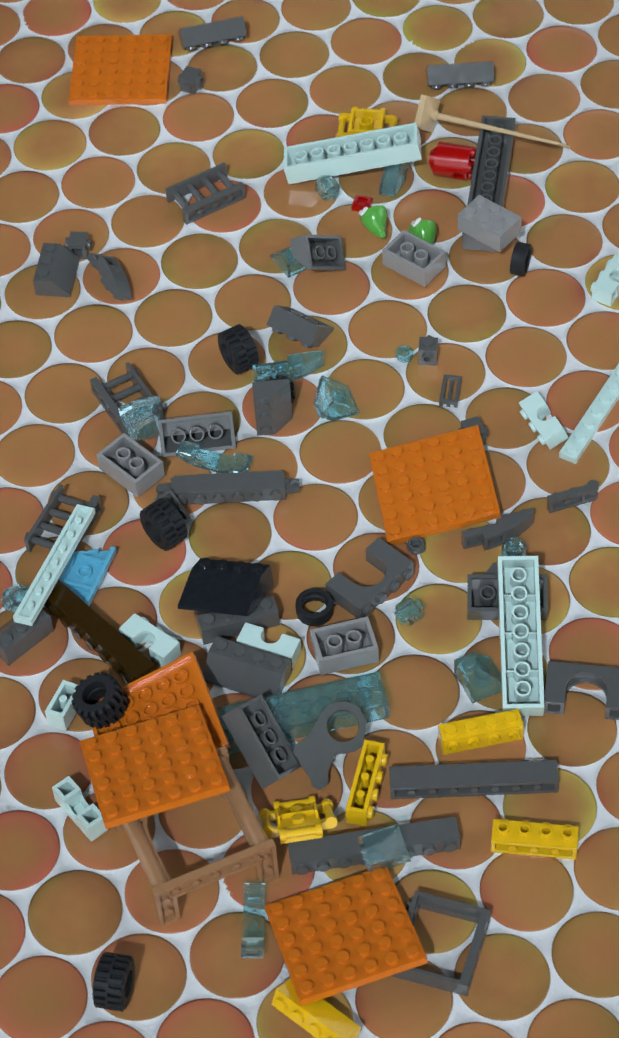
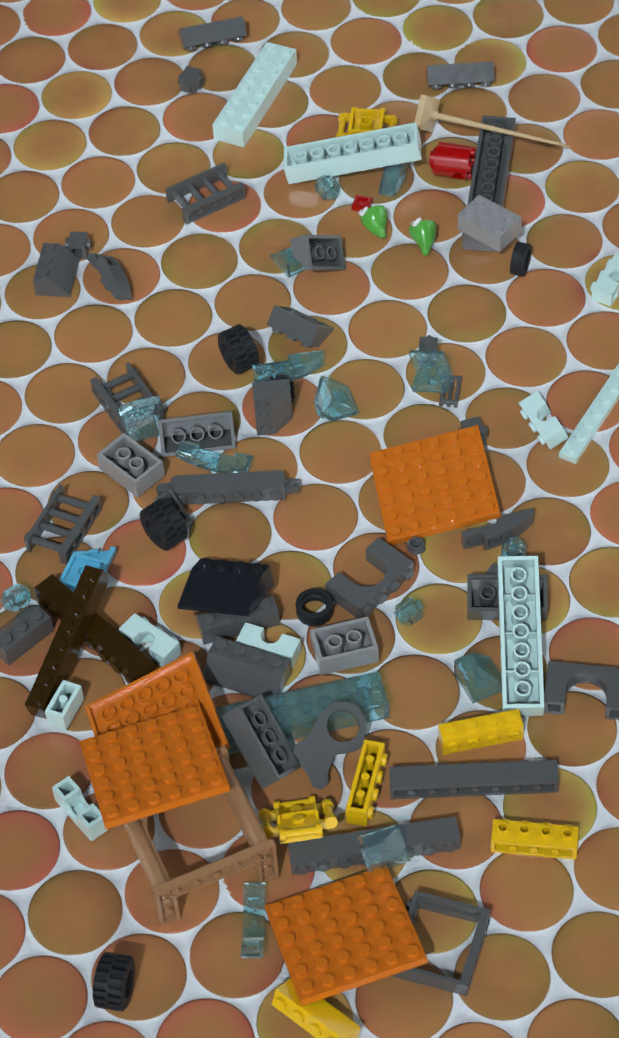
light aqua plate [13,504,95,626] -> none
orange plate [68,34,172,106] -> none
black tyre [71,672,128,729] -> none
light grey brick [382,230,446,287] -> none
clear light blue plate [395,346,413,363] -> none
dark grey plate [547,480,599,513] -> none
none -> dark brown brick [25,565,109,719]
none -> light aqua brick [212,42,297,147]
none -> clear light blue bracket [409,350,453,393]

